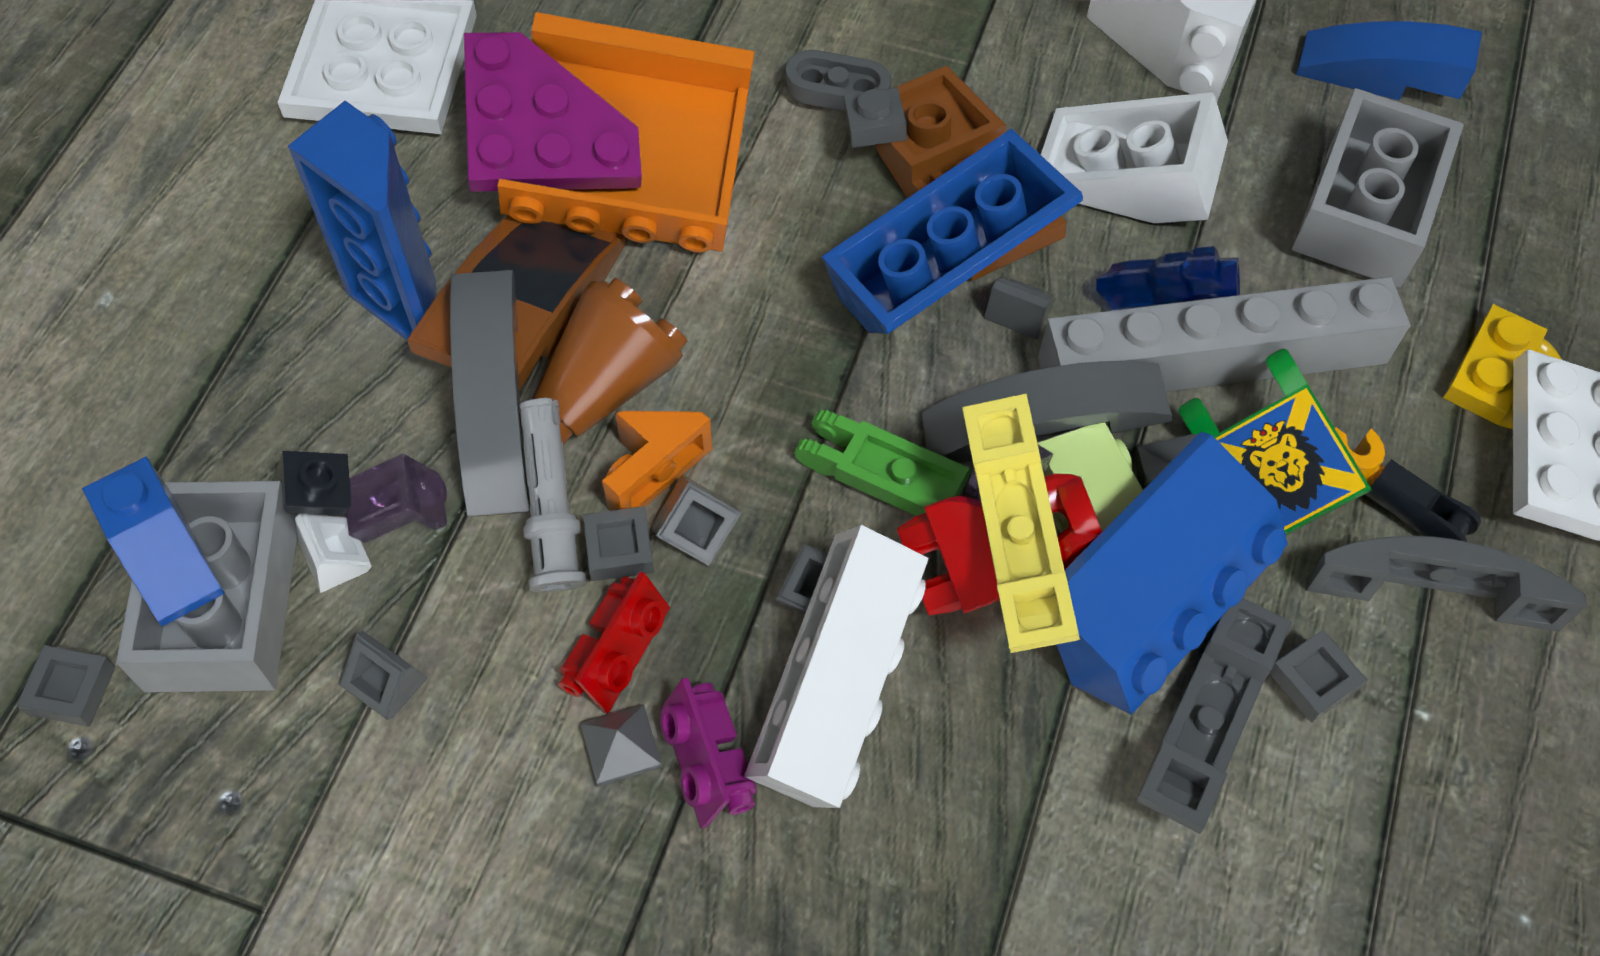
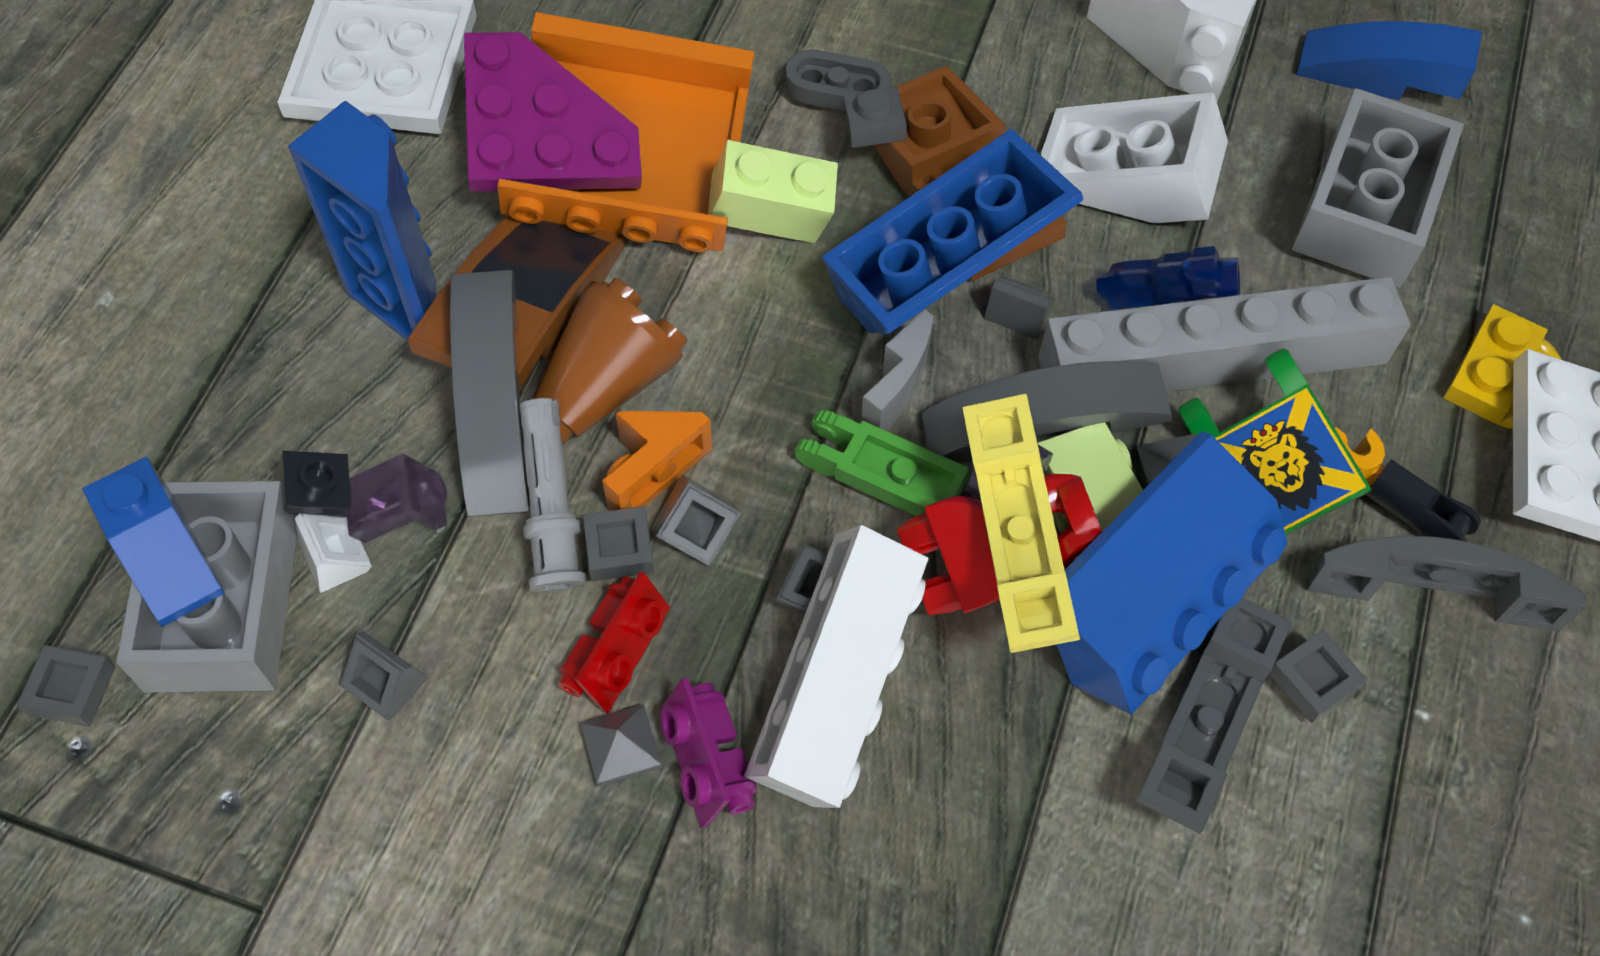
none -> yellowish green brick [708,140,838,243]
none -> light grey slope [861,310,934,431]

